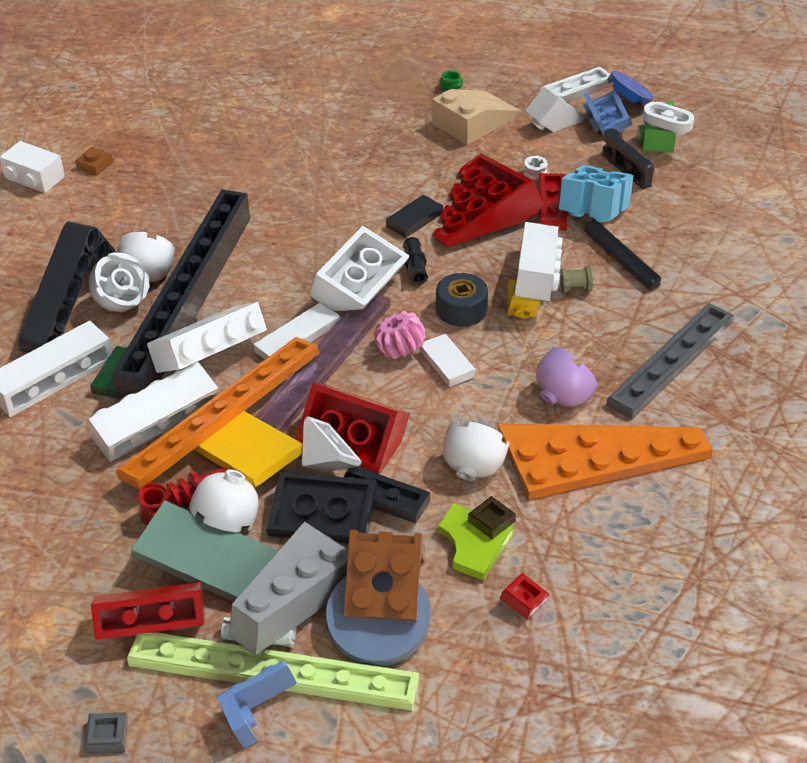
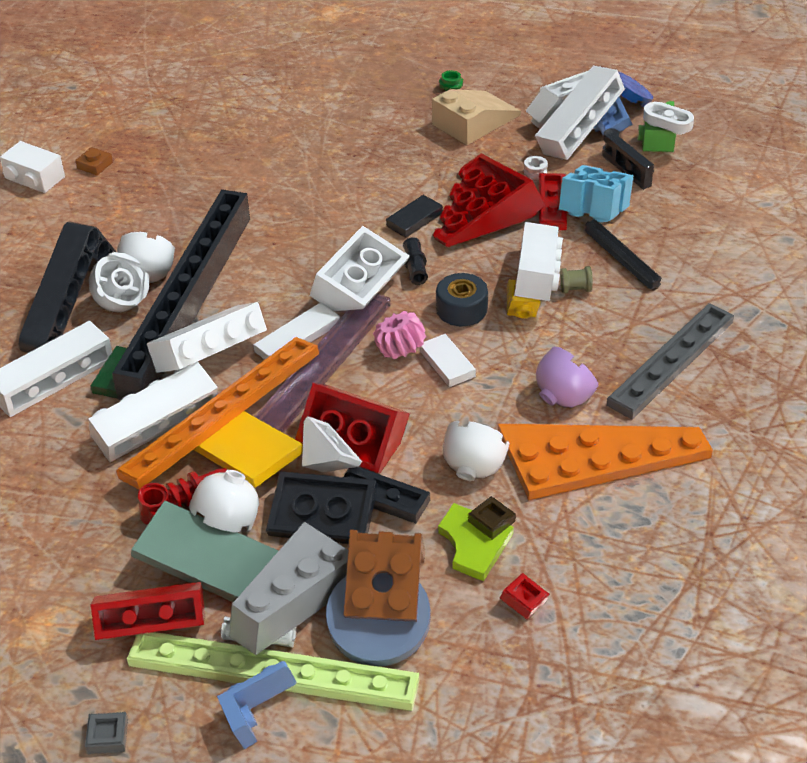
none -> white brick [535,66,625,160]

